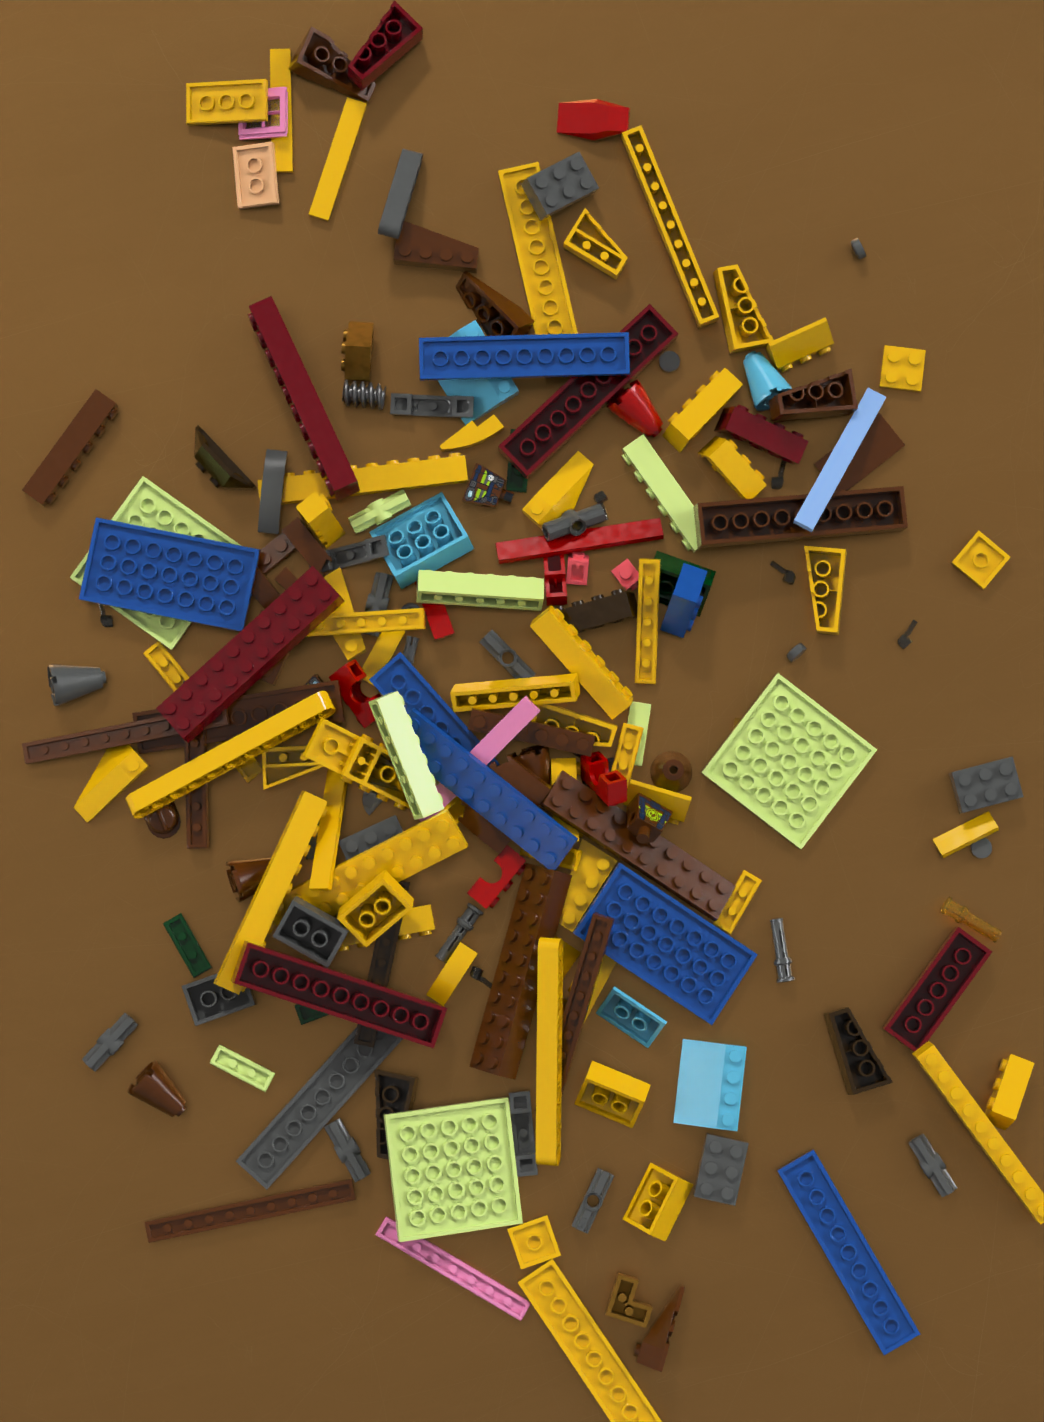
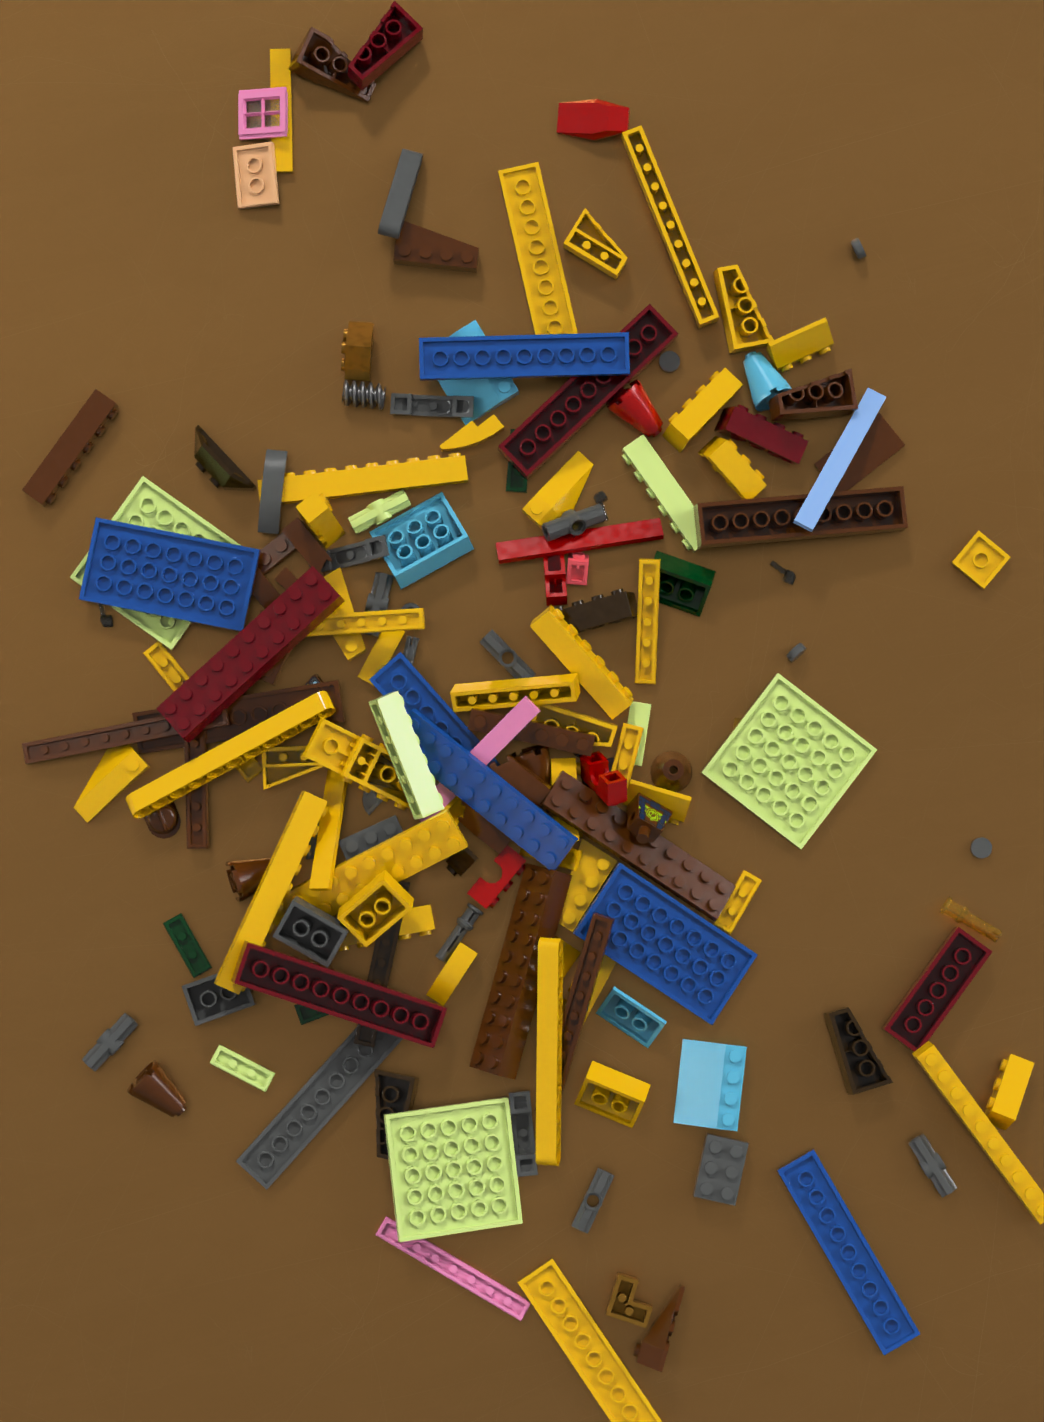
dark grey cone [47,664,106,706] -> none
reddish brown plate [144,1179,356,1243] -> none
yellow tile [186,79,268,126] -> none
dark red brick [247,296,360,501] -> none
yellow tile [309,97,367,222] -> none
dark grey piece [324,1118,371,1182] -> none
red arch [329,659,381,729] -> none
red slope [415,582,455,641] -> none
yellowish green brick [416,570,544,611] -> none
reddish brown wedge [456,271,535,336] -> none
torso [462,463,514,509] -> none
clear smoke hand [470,966,492,989] -> none
yellow plate [507,1215,561,1269] -> none
dark grey brick [521,152,599,221] -> none
coral bracket [611,558,639,591] -> none
yellow slope [623,1162,693,1242] -> none
blue wedge [660,563,707,638] -> none
dark grey pin [770,918,795,983] -> none
clear smoke hand [771,460,786,489] -> none
yellow wedge [804,546,847,635] -> none
yellow plate [879,345,926,392] -> none
clear smoke hand [897,620,918,649] -> none
yellow tile [933,811,999,858] -> none
dark grey brick [949,756,1024,814] -> none
none -> dark brown slope [446,847,478,876]

